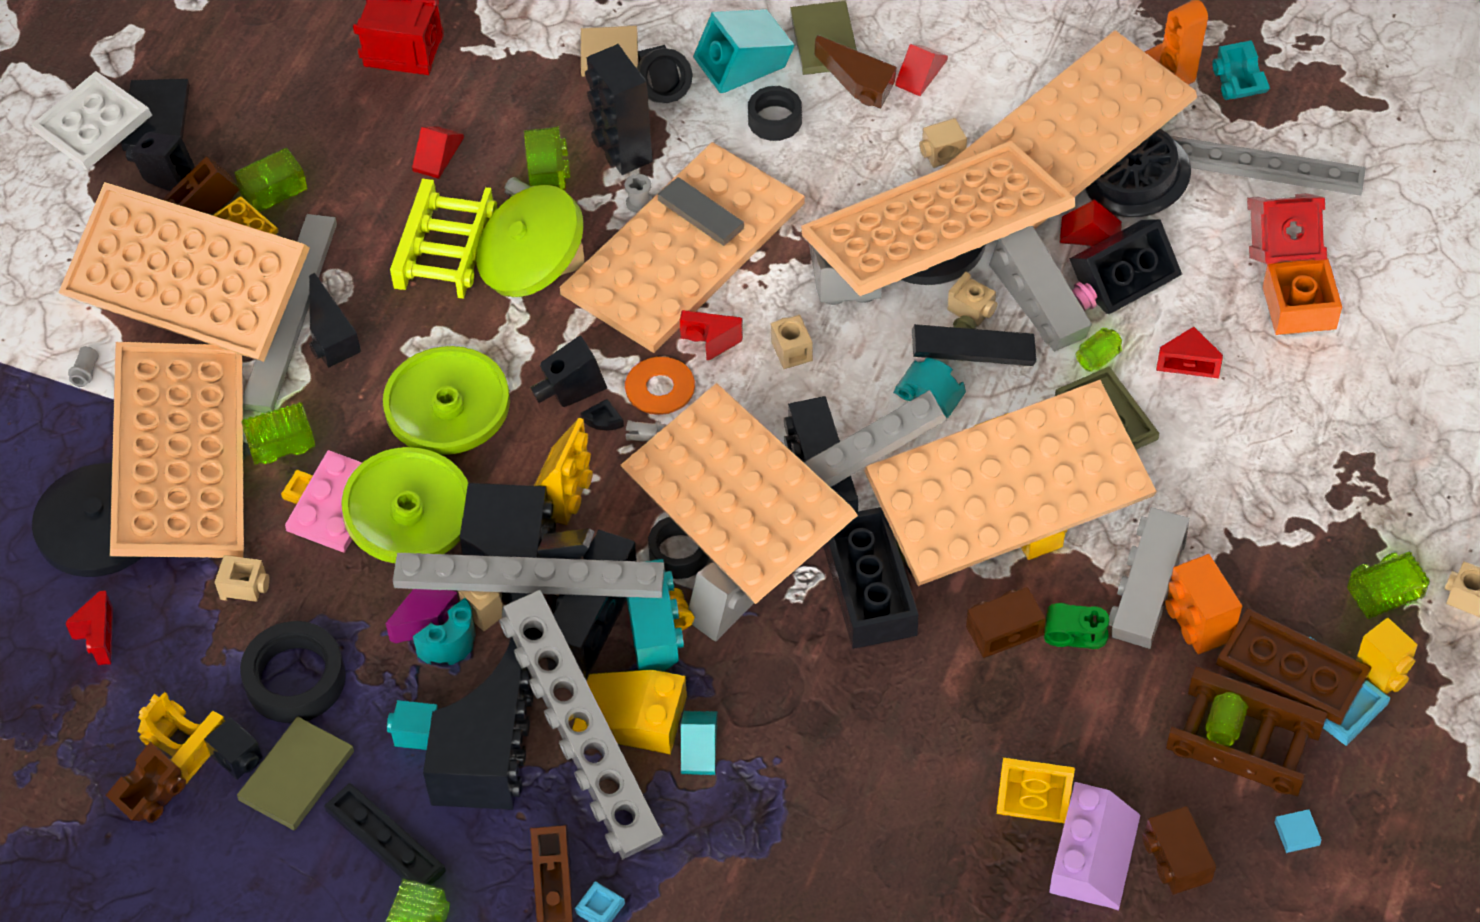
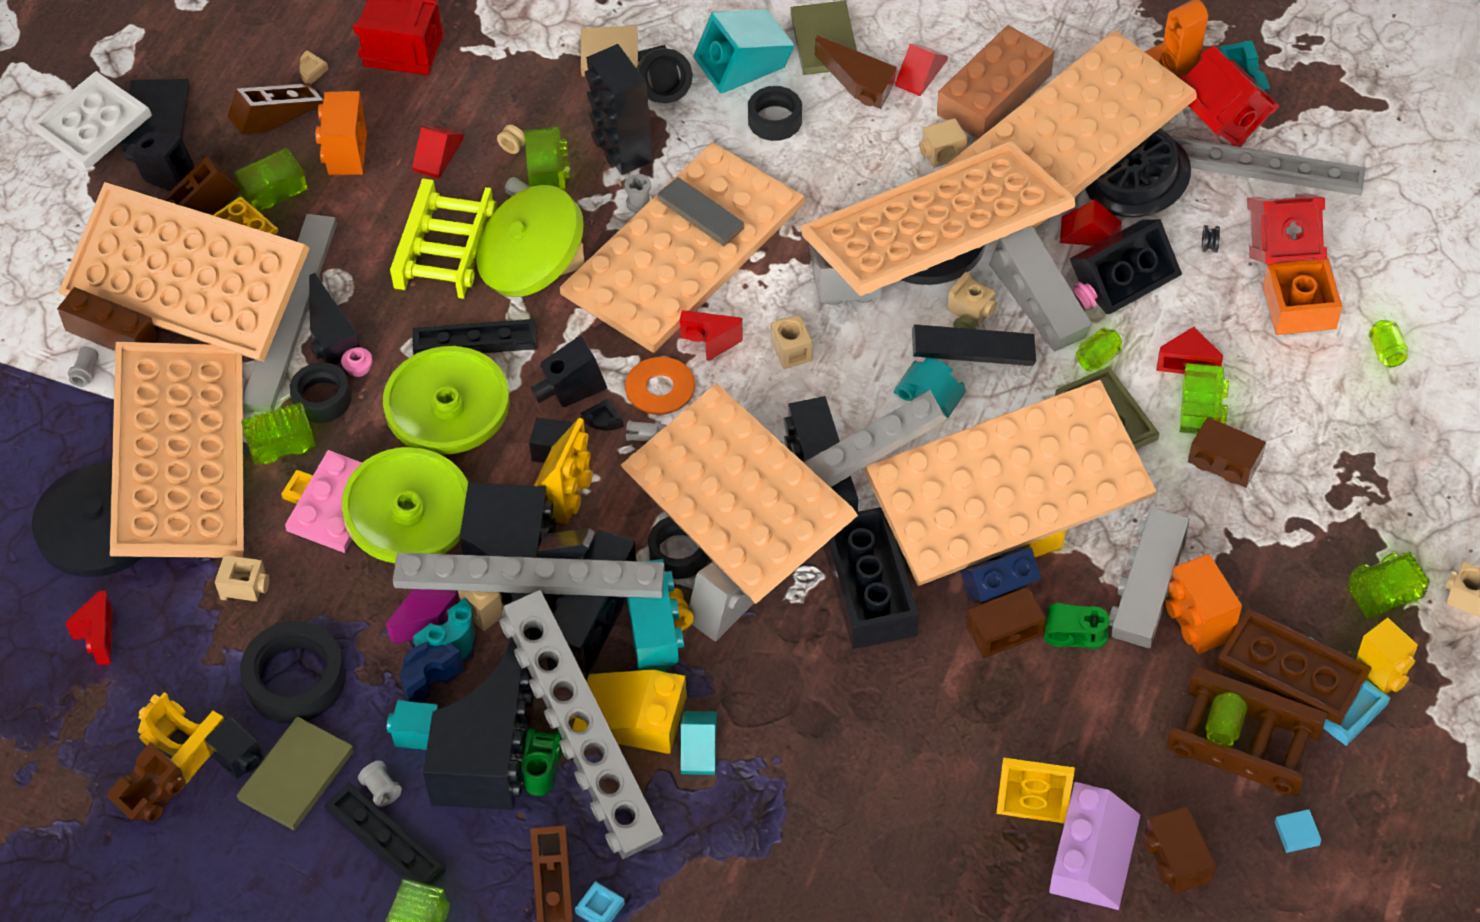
none -> reddish brown brick [57,287,158,351]
none -> reddish brown slope [227,83,323,134]
none -> black tyre [289,362,351,423]
none -> tan tile [299,50,329,85]
none -> orange brick [315,91,368,175]
none -> bright pink plate [341,347,373,377]
none -> light grey bush [358,761,402,807]
none -> dark blue cylinder [400,642,464,703]
none -> black tile [412,319,537,355]
none -> tan bush [497,125,527,154]
none -> green piece [521,727,563,796]
none -> black brick [529,417,574,463]
none -> nougat brick [937,25,1054,139]
none -> dark blue brick [960,546,1042,602]
none -> clear neon green brick [1179,363,1229,434]
none -> red container [1180,45,1280,147]
none -> reddish brown brick [1188,417,1266,488]
none -> black bush [1201,225,1220,253]
none -> clear neon green brick [1368,320,1409,368]

